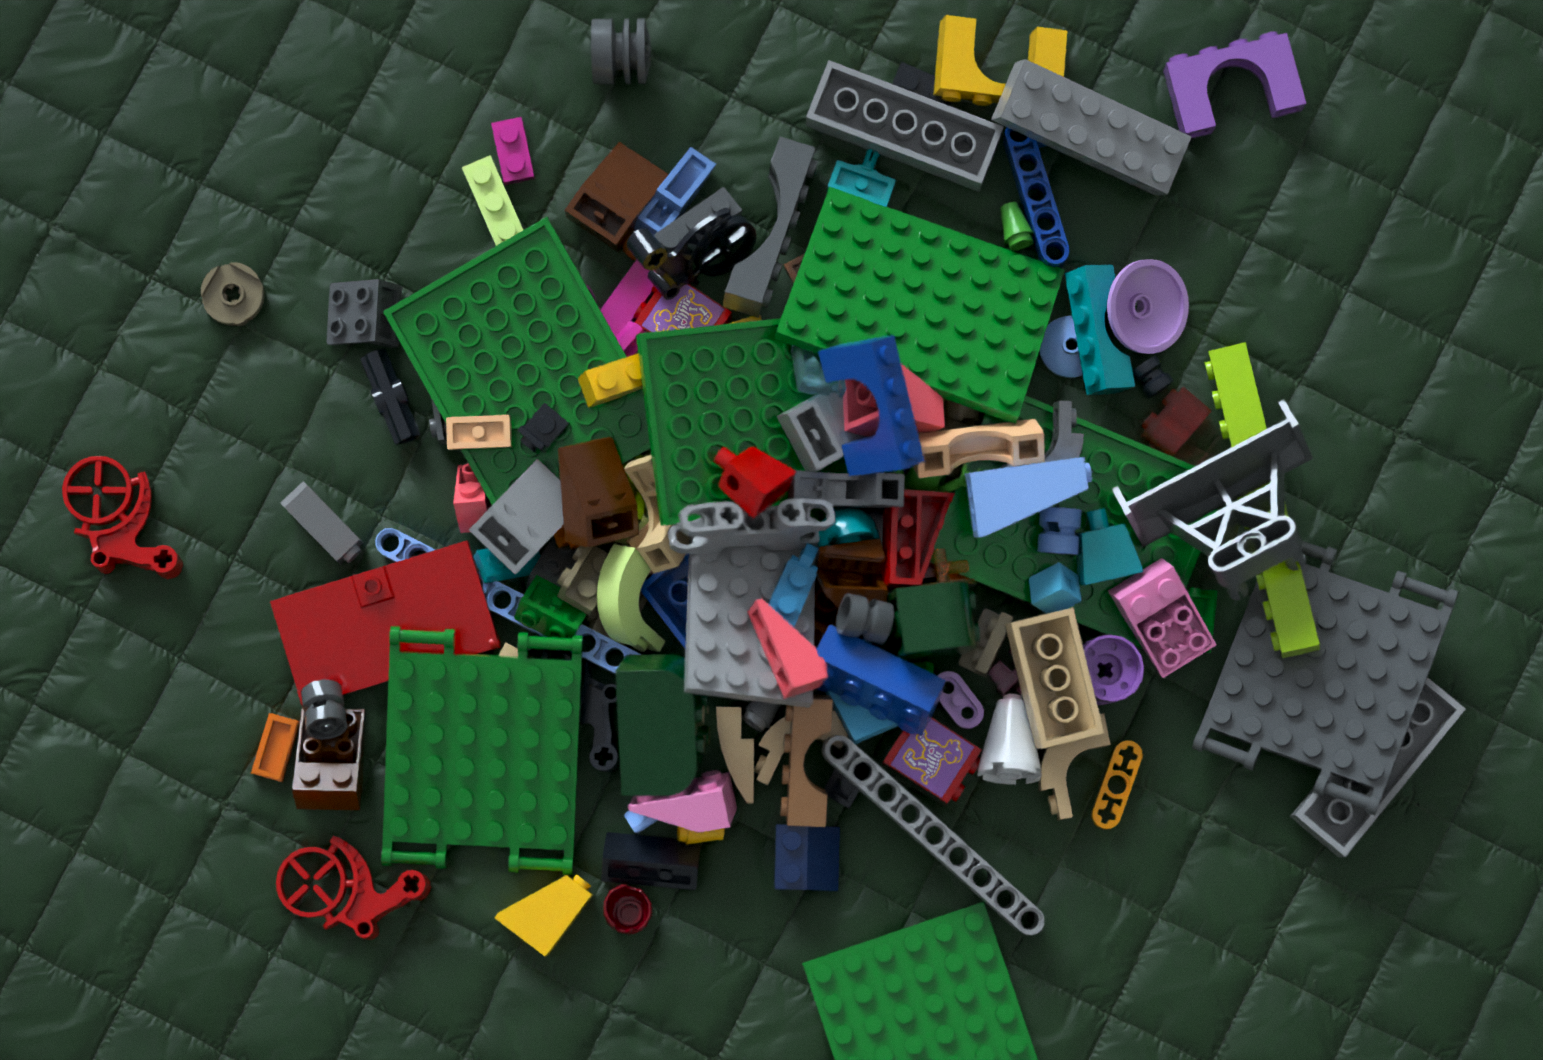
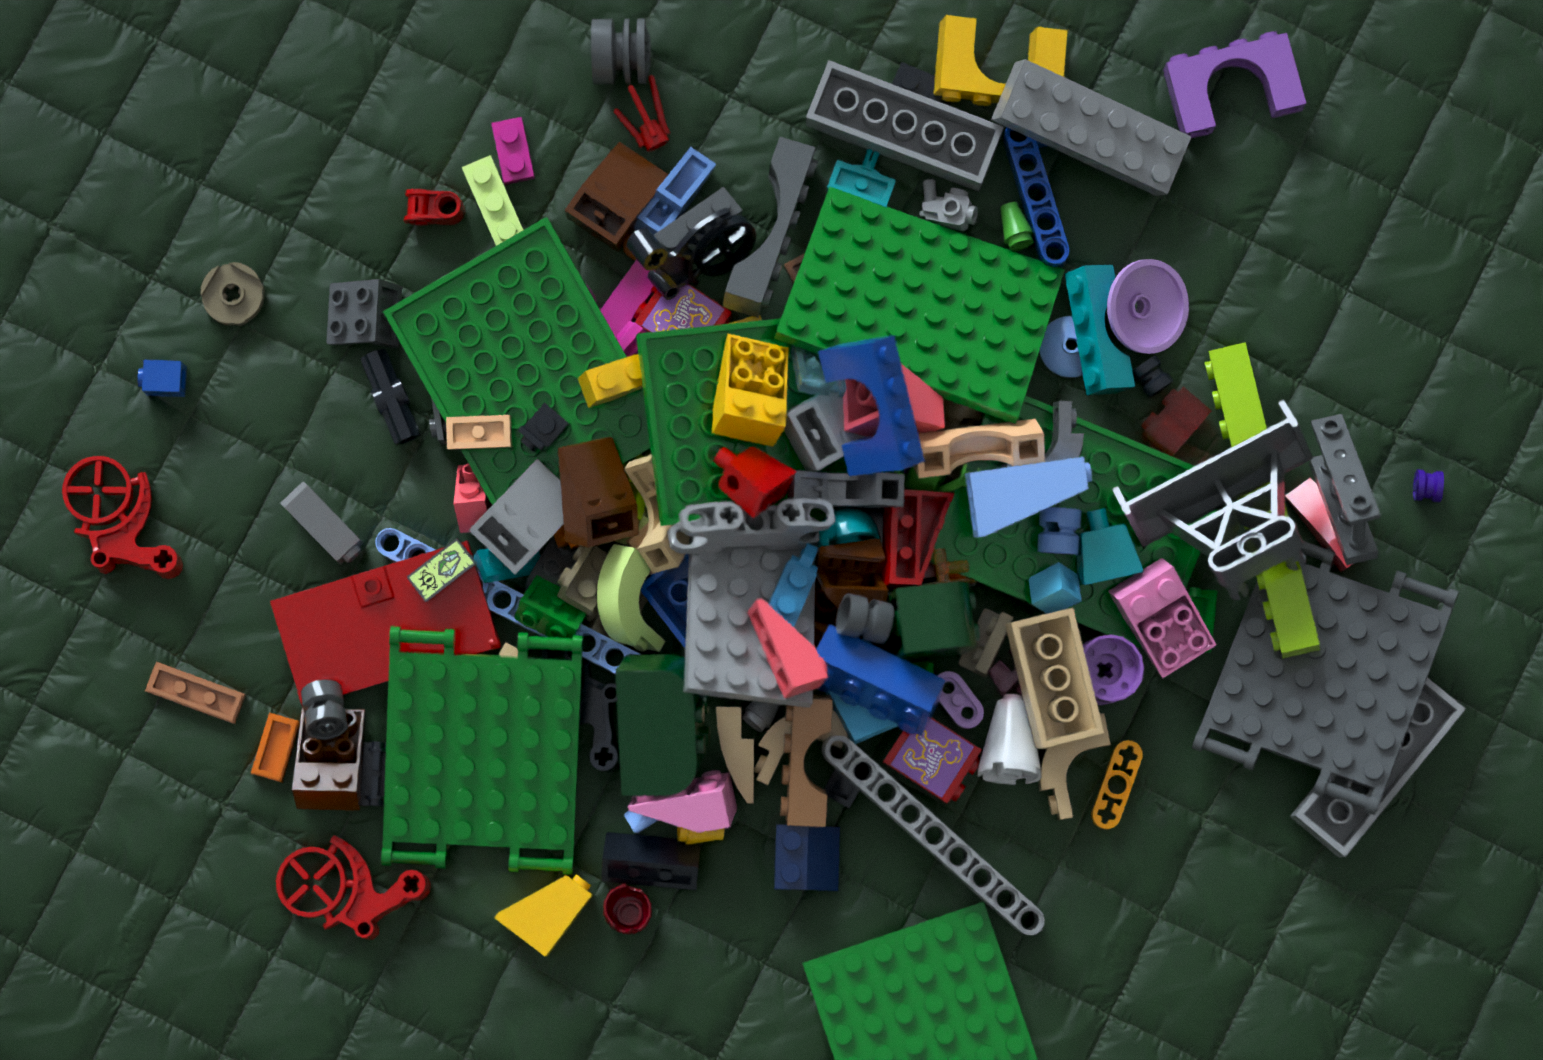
none -> blue brick [138,360,187,397]
none -> nougat tile [145,662,246,724]
none -> black hinge [360,742,386,807]
none -> red piece [404,189,465,225]
none -> tile [407,538,477,602]
none -> red plant [614,75,671,152]
none -> yellow slope [712,334,789,447]
none -> light grey piece [919,179,978,232]
none -> coral slope [1285,478,1352,572]
none -> dark grey fence [1309,413,1381,565]
none -> dark purple wheel [1413,469,1444,503]

